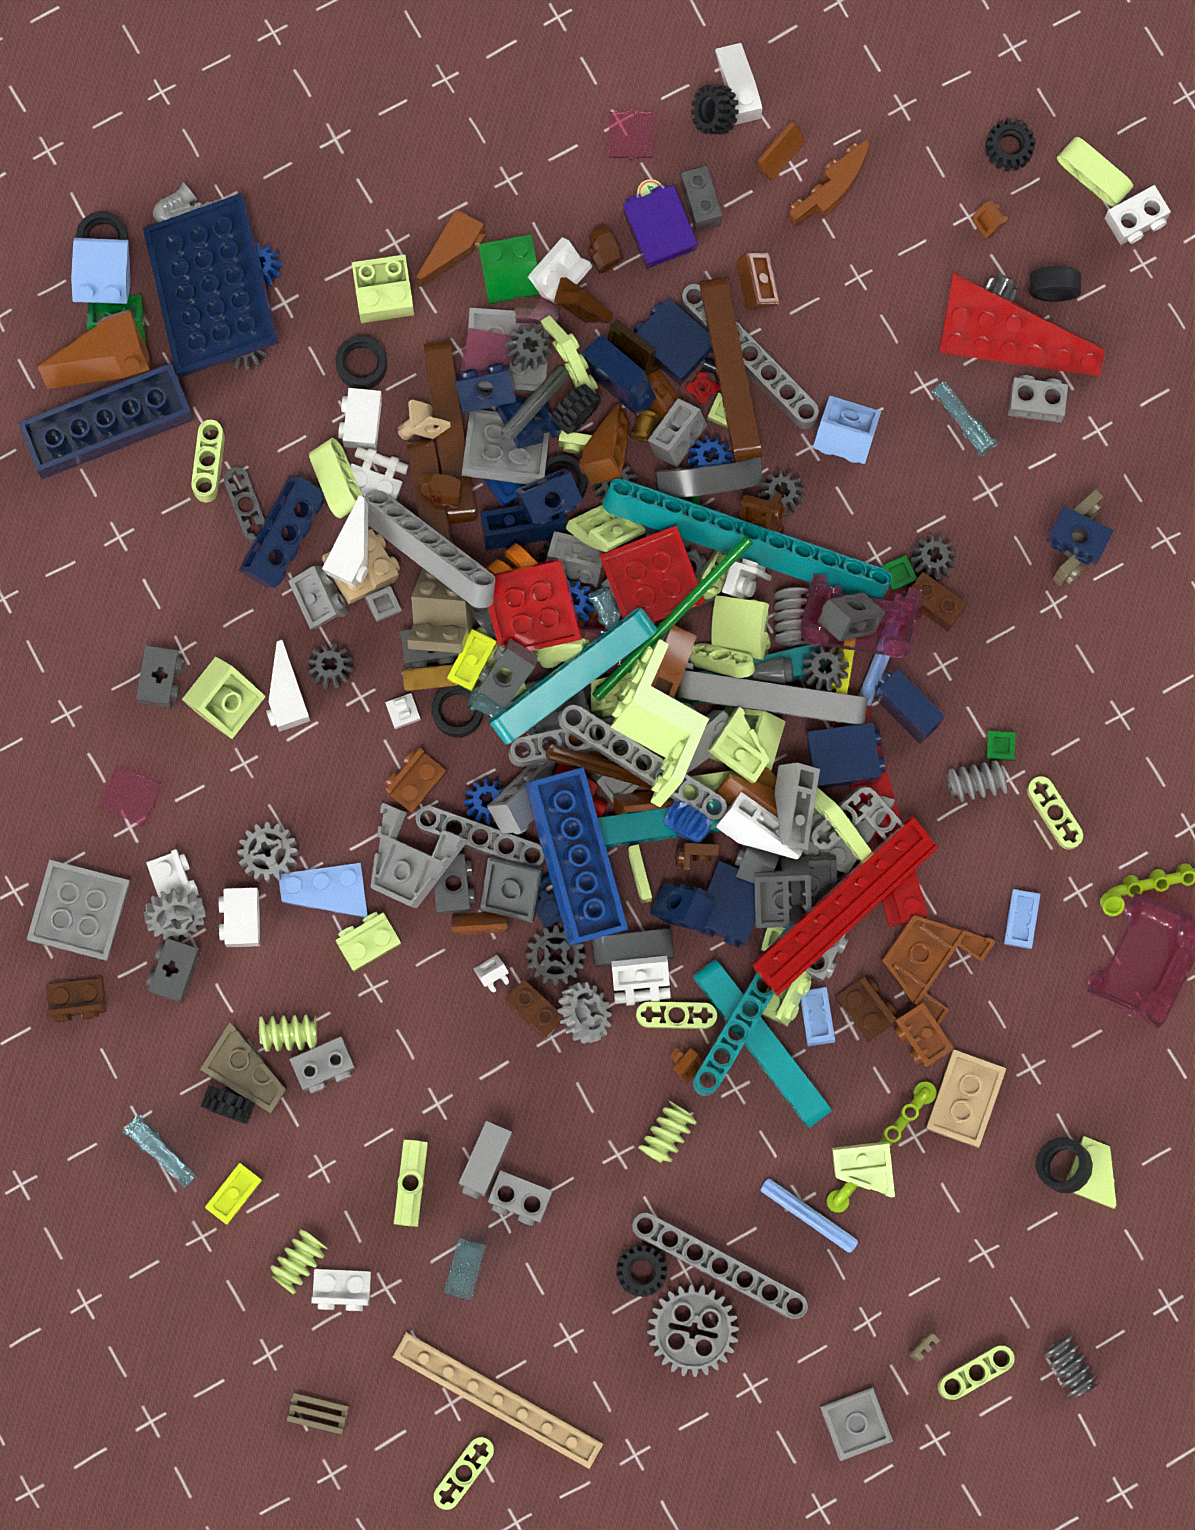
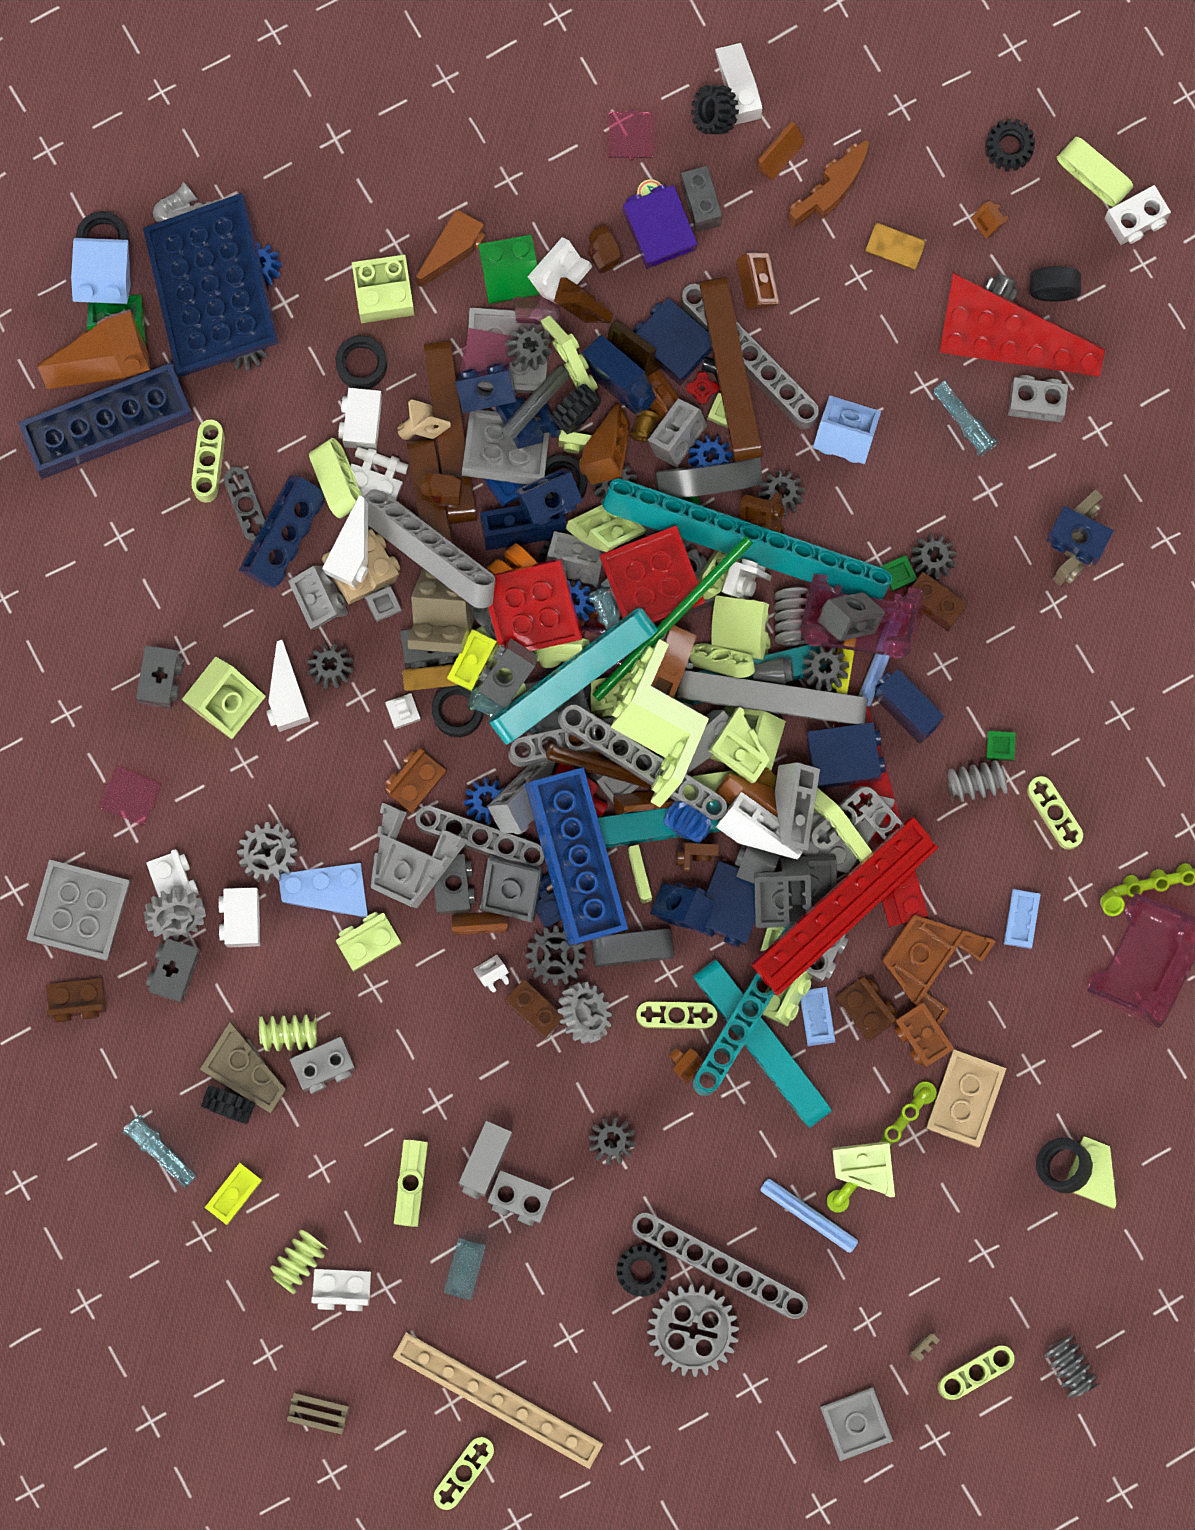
white plate [611,956,670,1006] -> none
yellowish green piece [638,1101,697,1163] -> none
none -> dark grey gear [588,1117,636,1165]
none -> pearl gold slope [865,223,926,271]

